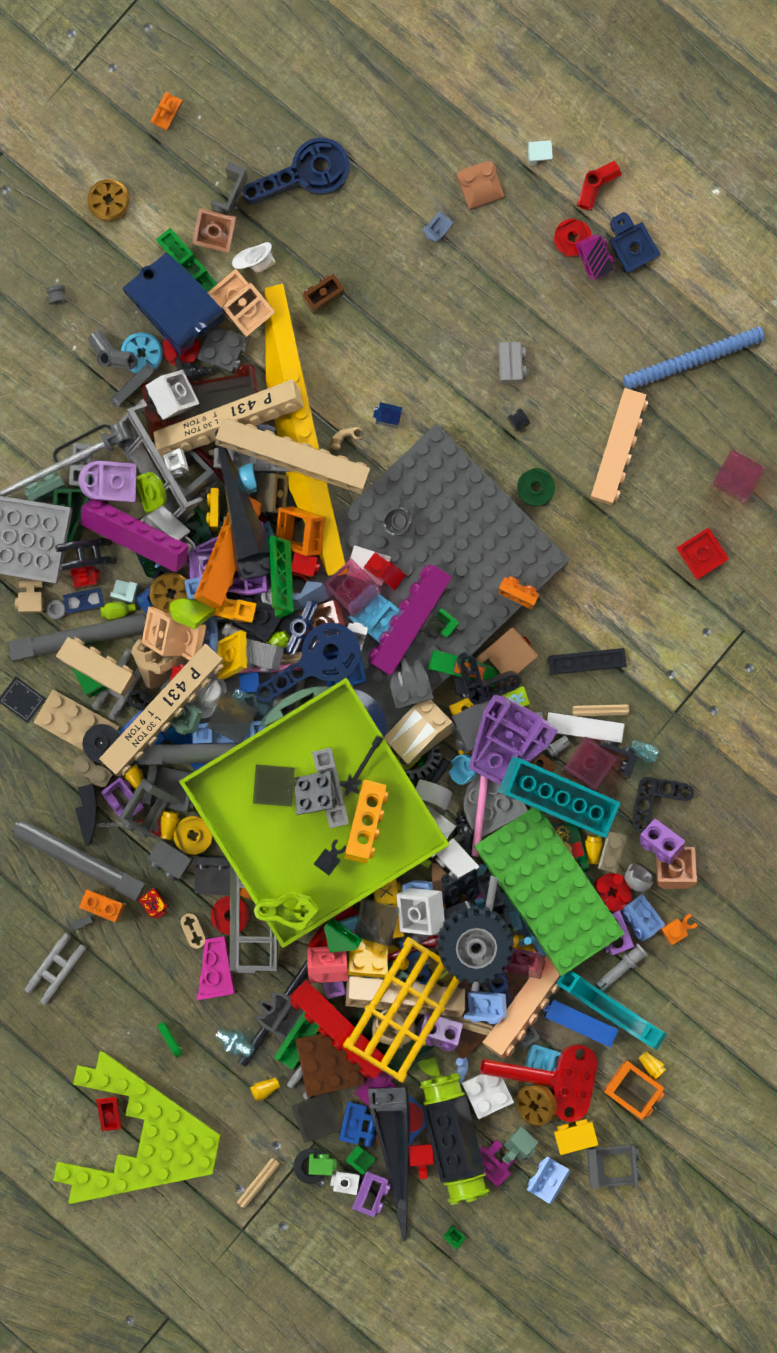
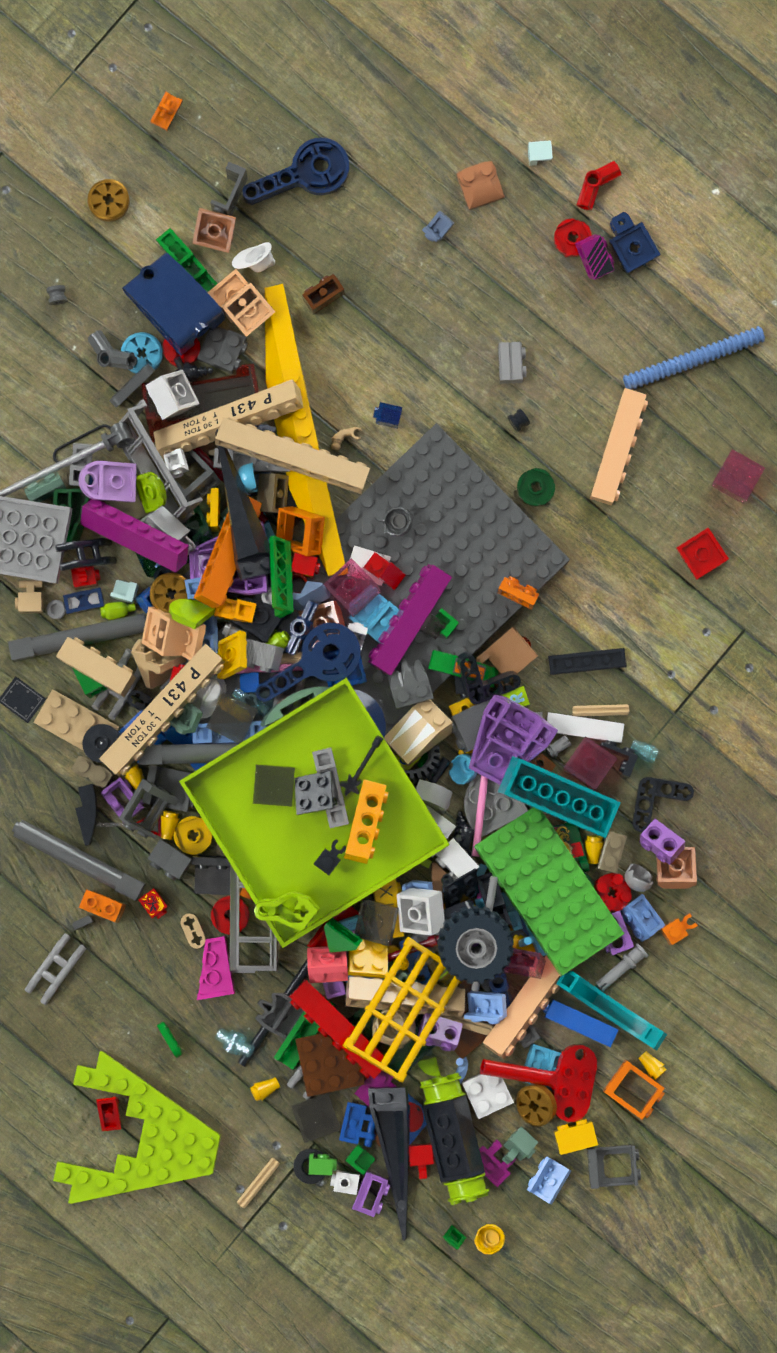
none -> yellow hair [474,1224,505,1255]

